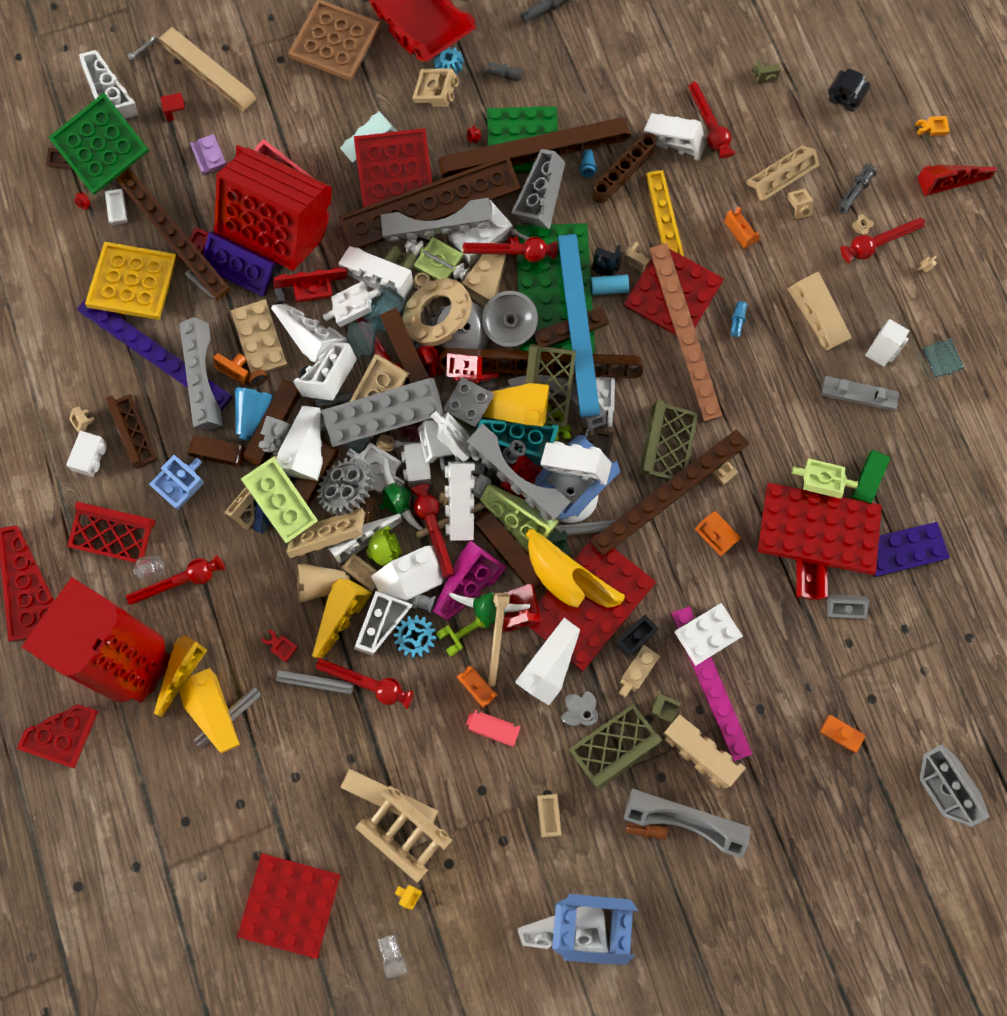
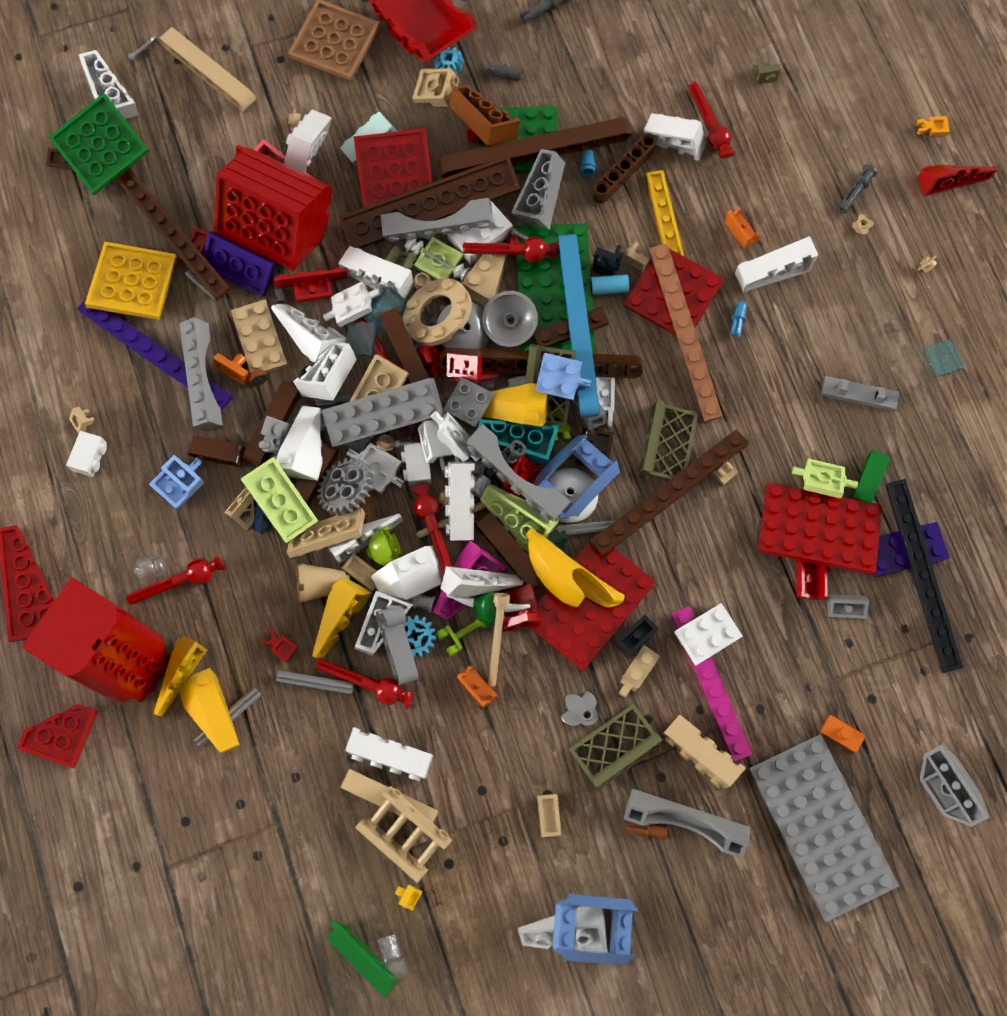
red fence [67,501,156,564] -> none
red plate [74,192,91,210] -> none
white tile [105,188,129,226] -> none
reddish brown fence [105,394,158,469] -> none
red panel [160,92,185,122] -> none
lavender plate [190,134,227,175] -> none
dark azure cone [235,387,273,441] -> none
red plate [237,853,341,959] -> none
green helmet [379,459,423,531] -> none
coral window [466,710,521,747] -> none
white wedge [515,618,580,705] -> none
white wedge [540,441,612,485] -> none
olive panel [650,693,681,723] -> none
orange panel [695,511,741,557] -> none
tan fence [746,145,819,201] -> none
tan bracket [788,189,814,219] -> none
tan wedge [788,271,852,351] -> none
black brick [828,69,870,112] -> none
red piece [840,217,925,263] -> none
white wedge [865,319,910,366] -> none
none -> white wedge [284,110,332,174]
none -> tan plate [288,109,300,130]
none -> green fence [326,920,400,997]
none -> white wedge [345,727,433,781]
none -> light grey beam [376,605,419,686]
none -> white wedge [441,566,524,599]
none -> dark orange wedge [449,84,521,146]
none -> light blue plate [535,353,591,400]
none -> white wedge [735,236,818,293]
none -> light grey plate [748,734,899,922]
none -> black plate [885,479,963,673]

